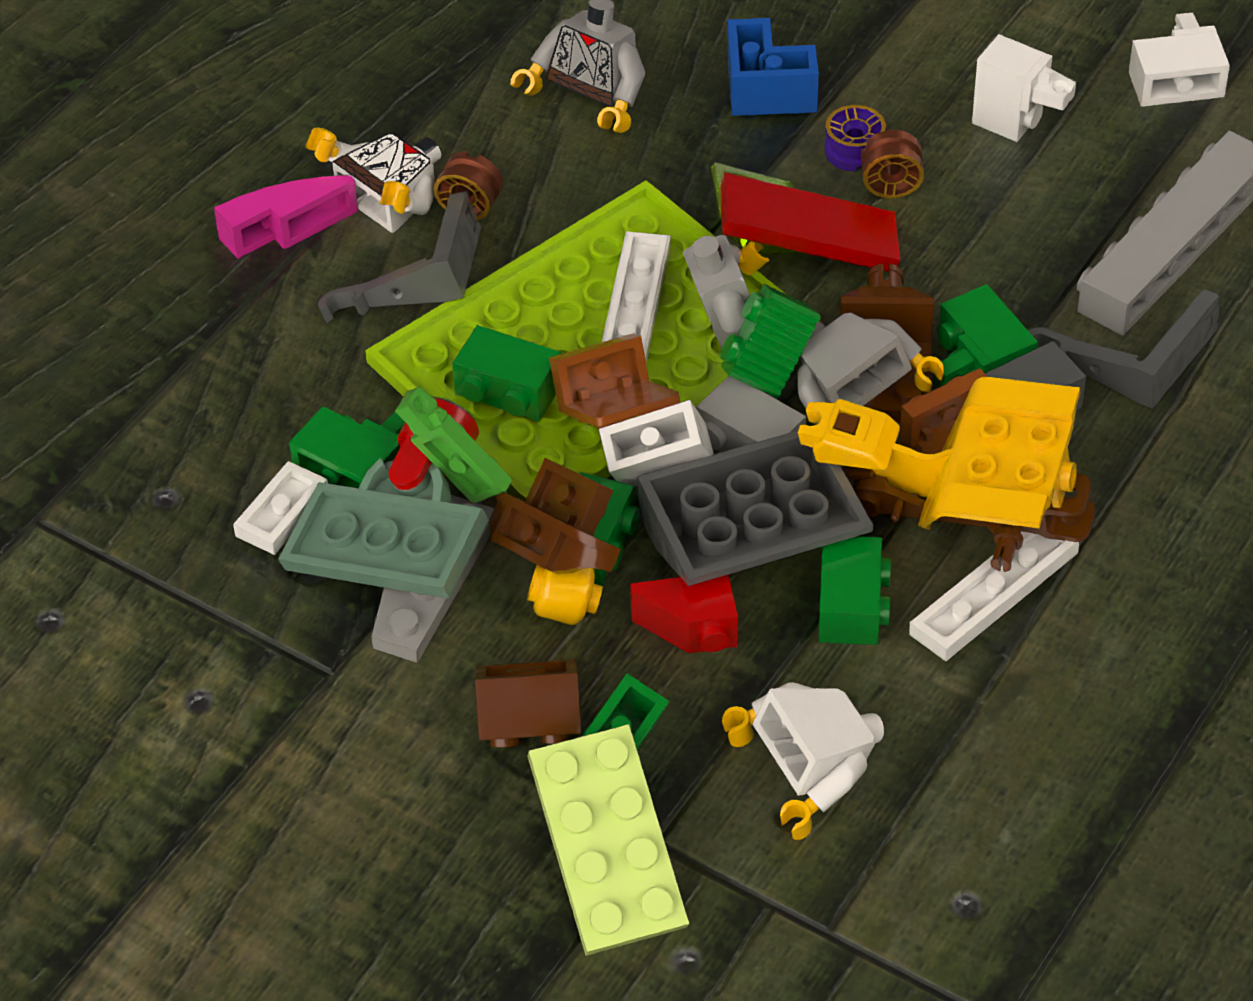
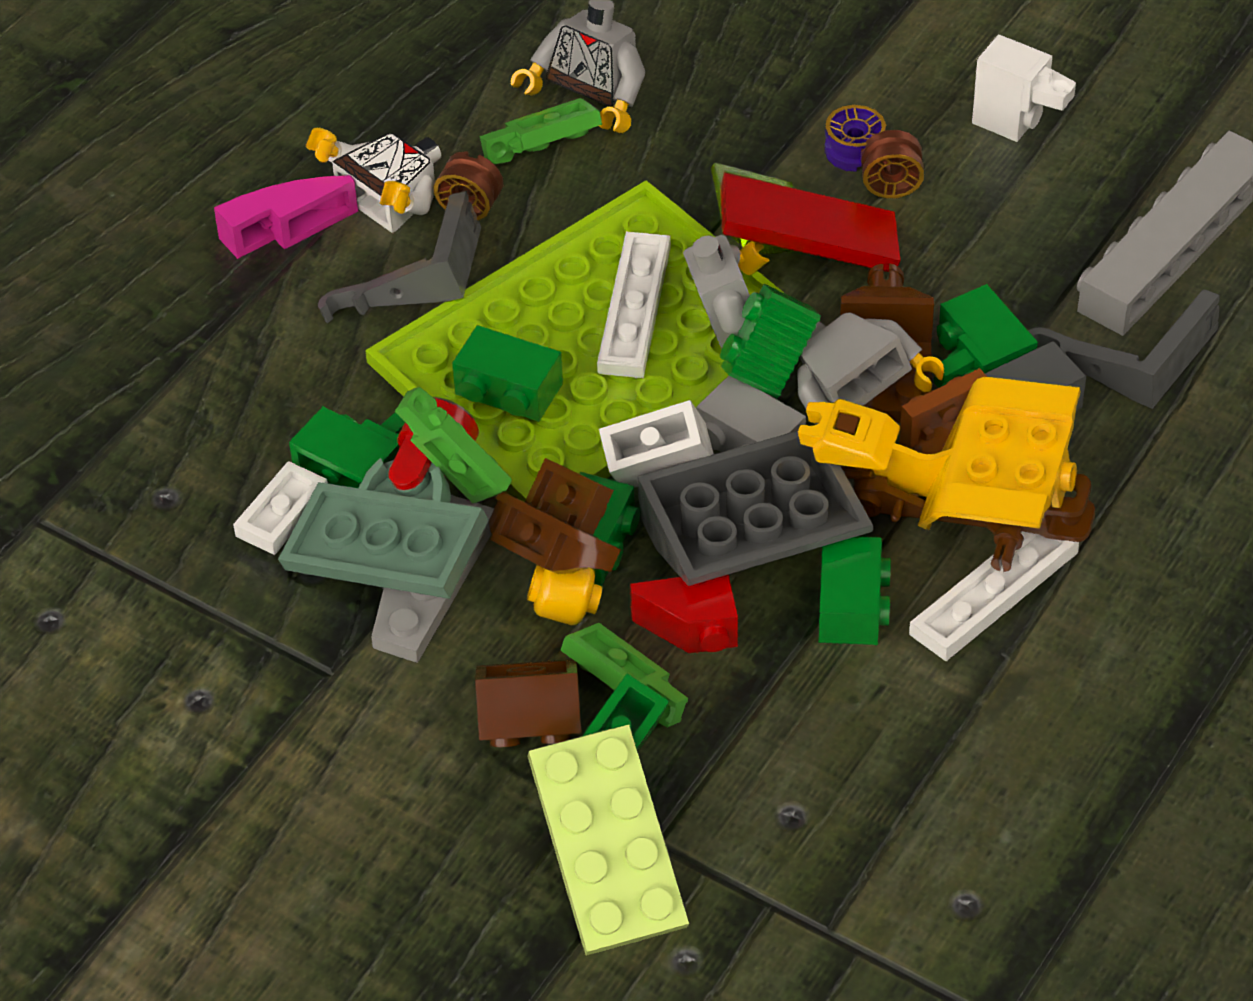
dark orange bracket [549,333,680,430] -> none
white torso [722,682,884,840] -> none
blue brick [727,18,819,116] -> none
white hinge [1129,12,1230,107] -> none
none -> bright green hinge [480,98,602,164]
none -> bright green hinge [561,623,688,728]

